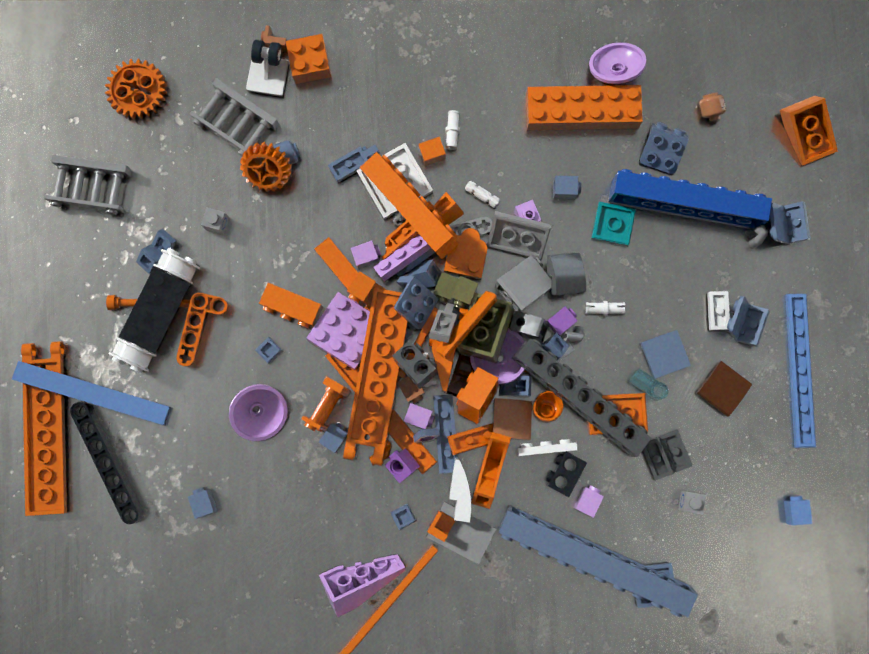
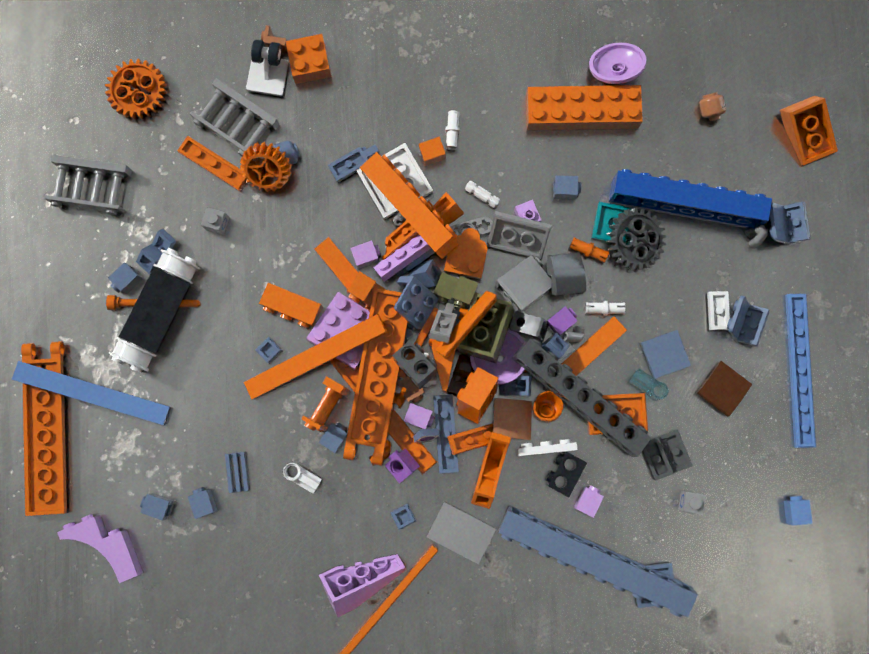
black beam [70,402,144,524] -> none
orange beam [176,293,228,366] -> none
lavender dish [229,384,288,441] -> none
orange panel [427,510,455,542] -> none
white slope [449,458,471,523] -> none
sand blue bracket [640,122,689,174] -> none
none -> lavender arch [57,514,143,583]
none -> sand blue brick [108,262,143,294]
none -> sand blue brick [140,493,174,520]
none -> orange tile [177,136,247,192]
none -> sand blue tile [225,452,249,493]
none -> orange tile [244,314,387,399]
none -> white piece [283,463,322,494]
none -> orange hand [394,387,406,409]
none -> orange tile [561,316,627,376]
none -> orange pin [570,237,609,263]
none -> dark grey gear [607,208,666,270]

